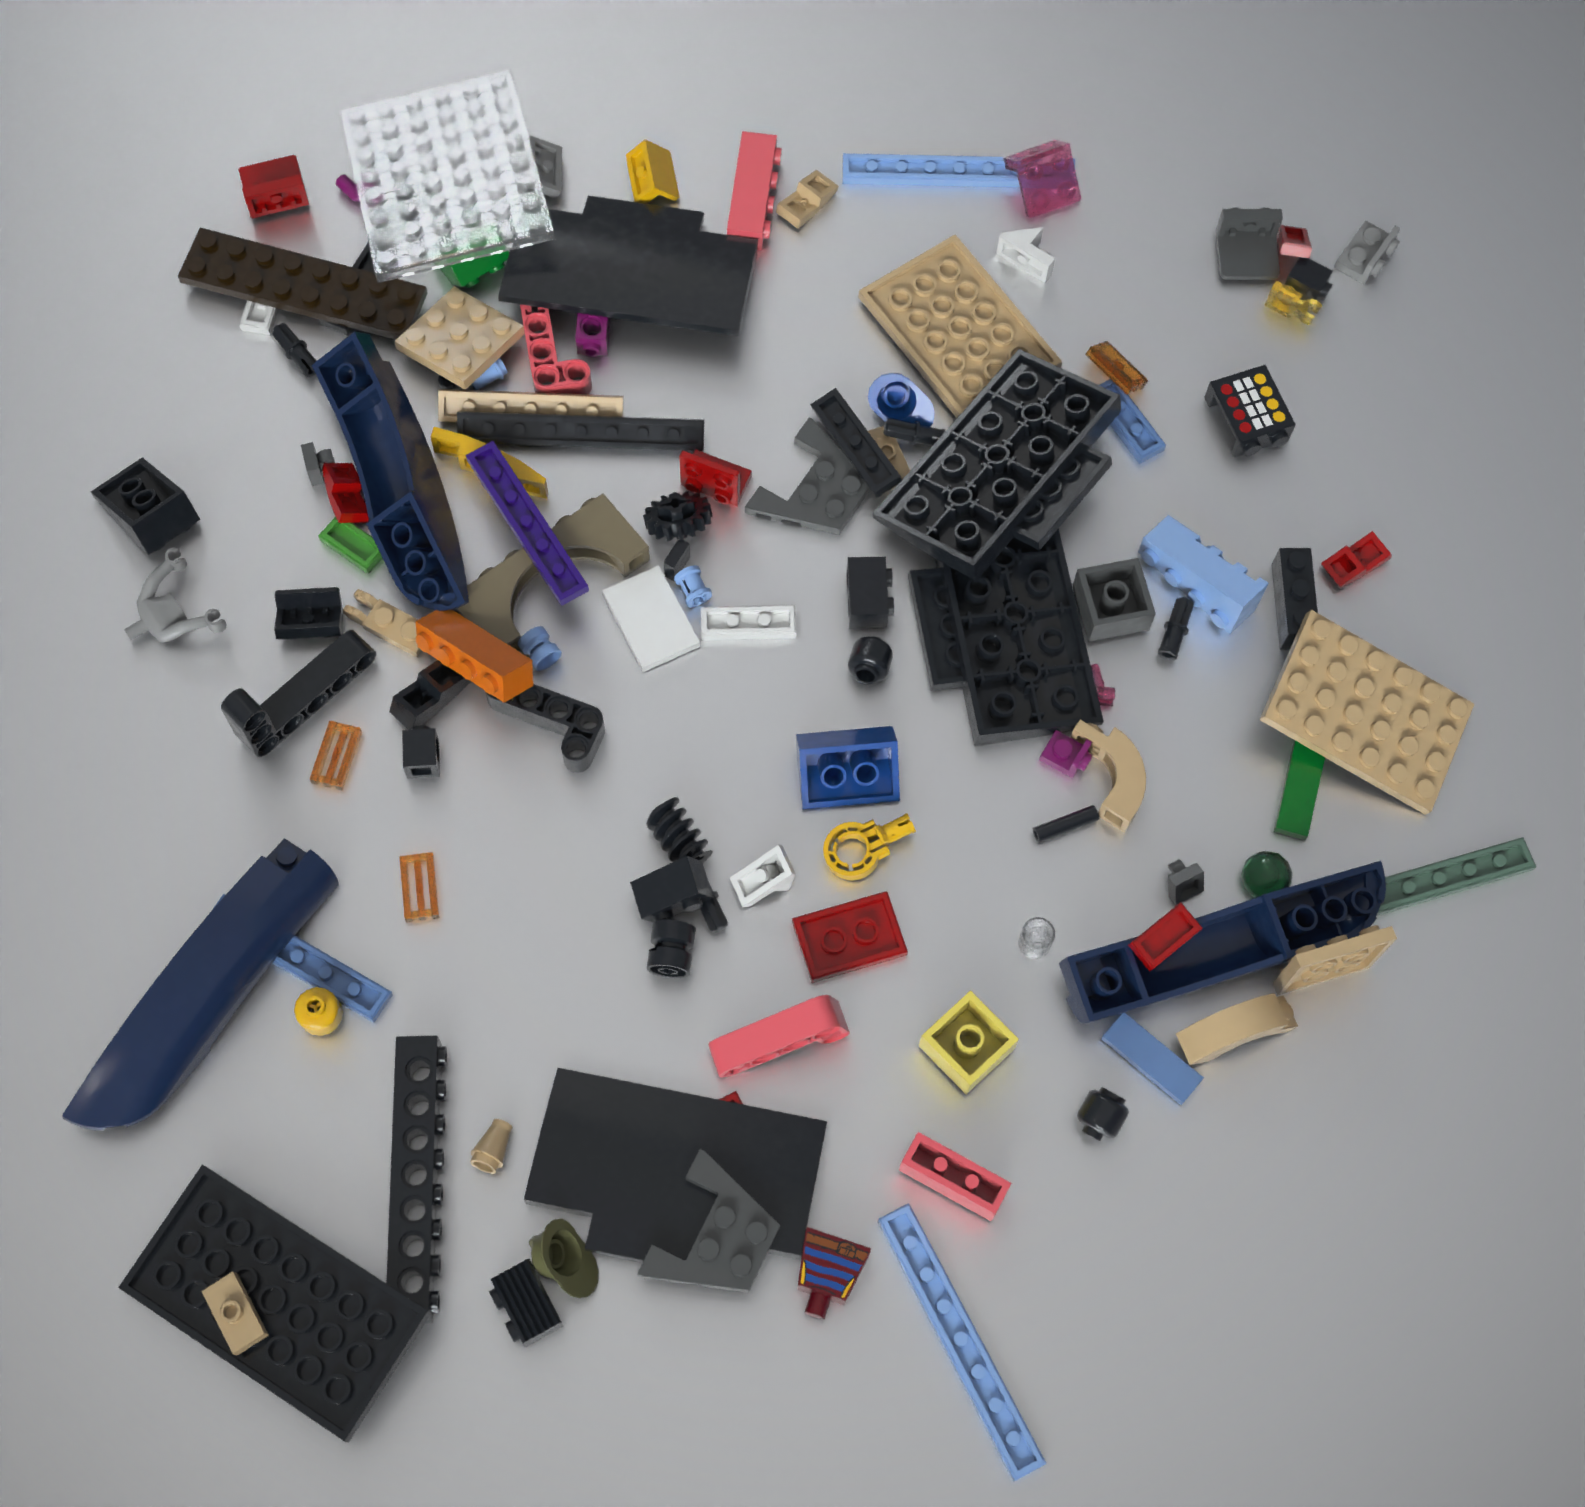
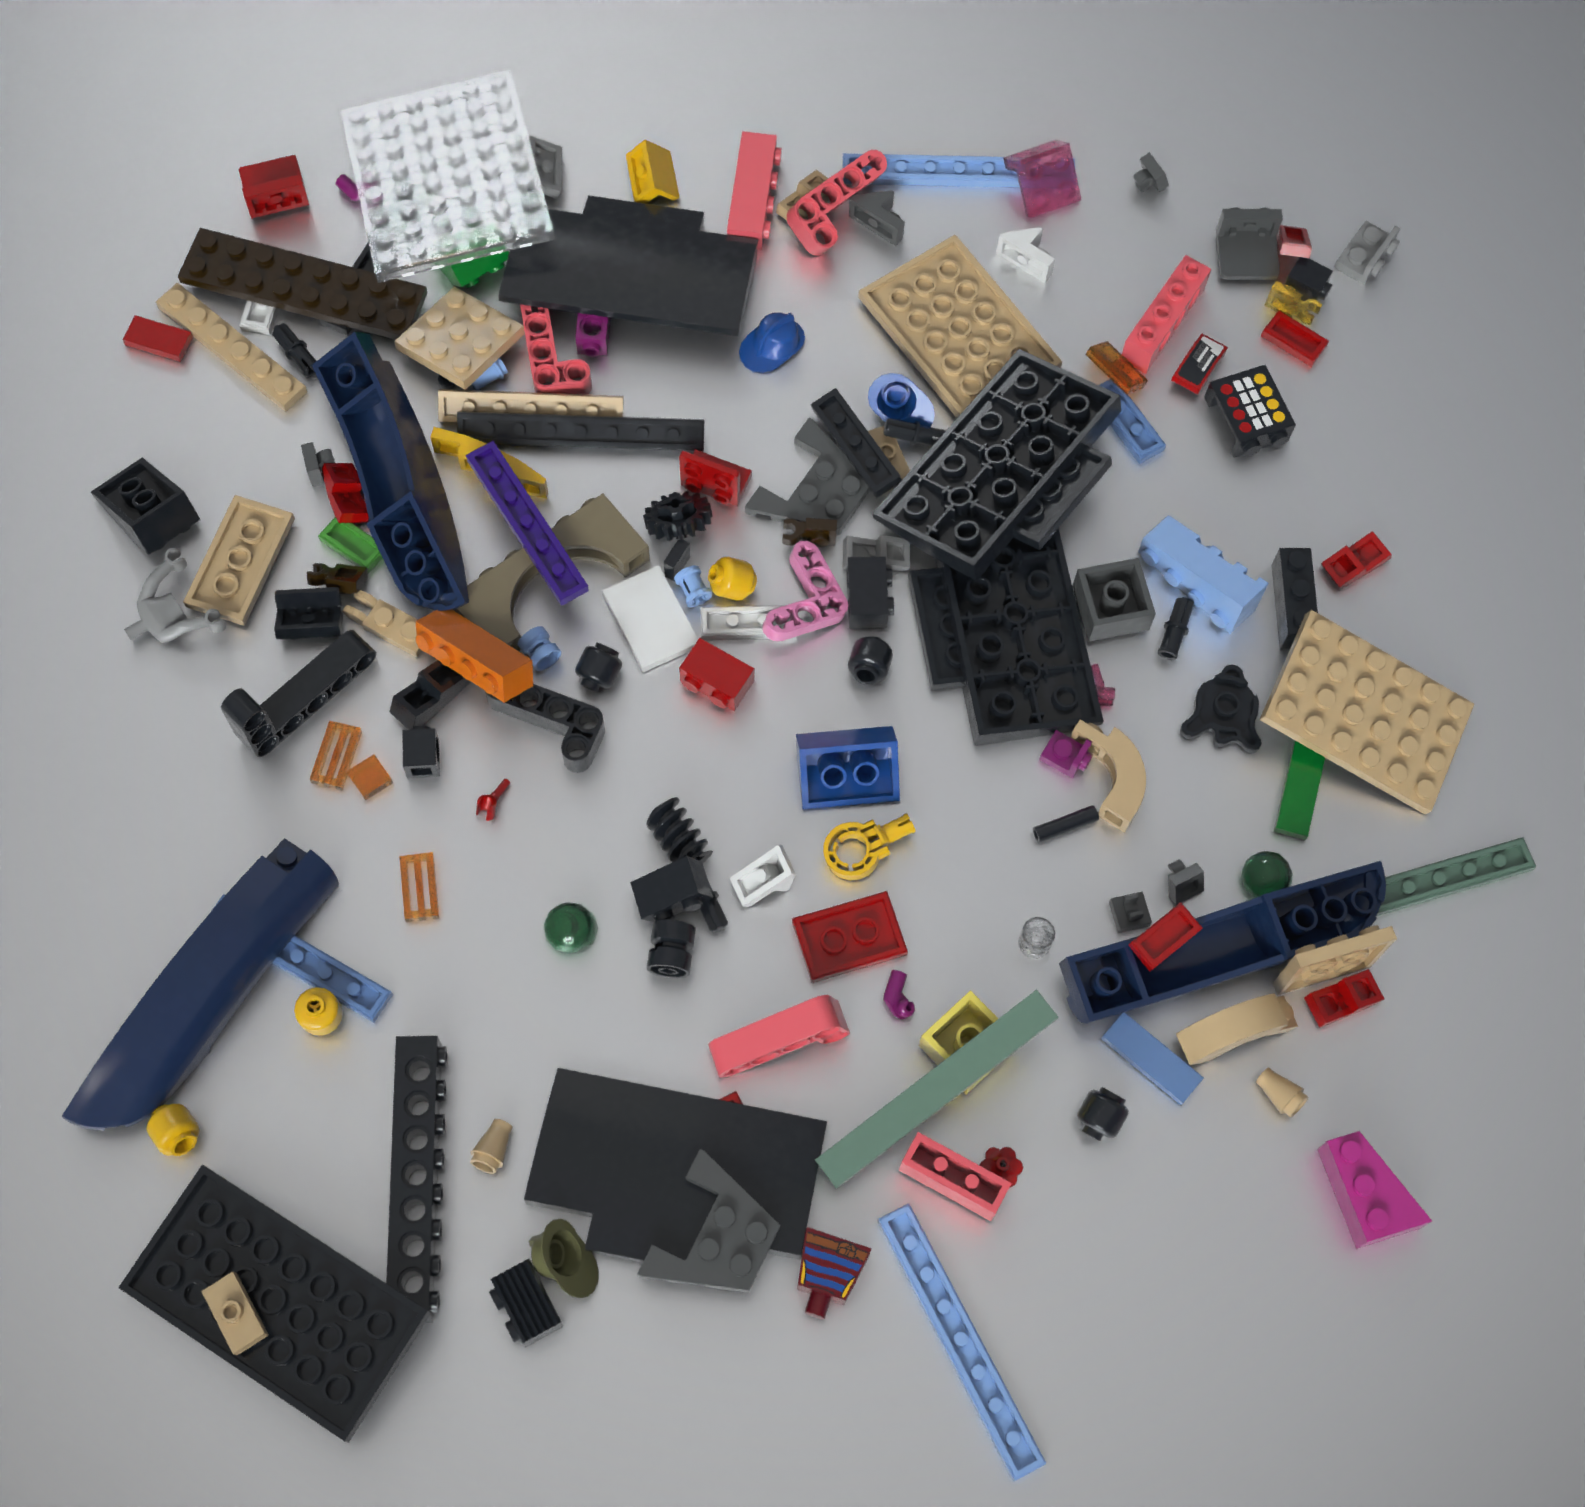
none -> red tile [122,315,193,362]
none -> yellow head [146,1104,200,1156]
none -> tan plate [156,282,307,412]
none -> tan plate [183,495,295,626]
none -> dark brown plate [307,563,368,594]
none -> clear orange tile [346,754,393,800]
none -> red hand [476,779,510,821]
none -> clear green hair [543,902,598,953]
none -> black head [575,642,622,693]
none -> red brick [679,638,755,711]
none -> yellow head [708,557,757,601]
none -> blue piece [739,312,805,373]
none -> bright pink beam [762,541,848,641]
none -> dark brown plate [782,518,837,547]
none -> coral beam [786,150,887,256]
none -> sand green tile [815,990,1059,1189]
none -> light grey slope [843,535,910,572]
none -> dark grey slope [849,191,905,246]
none -> magenta arm [883,970,915,1020]
none -> red plant [980,1147,1023,1188]
none -> dark grey tile [1109,891,1152,933]
none -> coral brick [1120,255,1211,374]
none -> dark grey tile [1133,152,1169,193]
none -> slope [1171,334,1228,395]
none -> black tile [1180,665,1262,753]
none -> tan cone [1256,1068,1309,1118]
none -> red tile [1261,310,1329,367]
none -> red slope [1304,969,1385,1028]
none -> dark pink wedge [1317,1131,1432,1249]

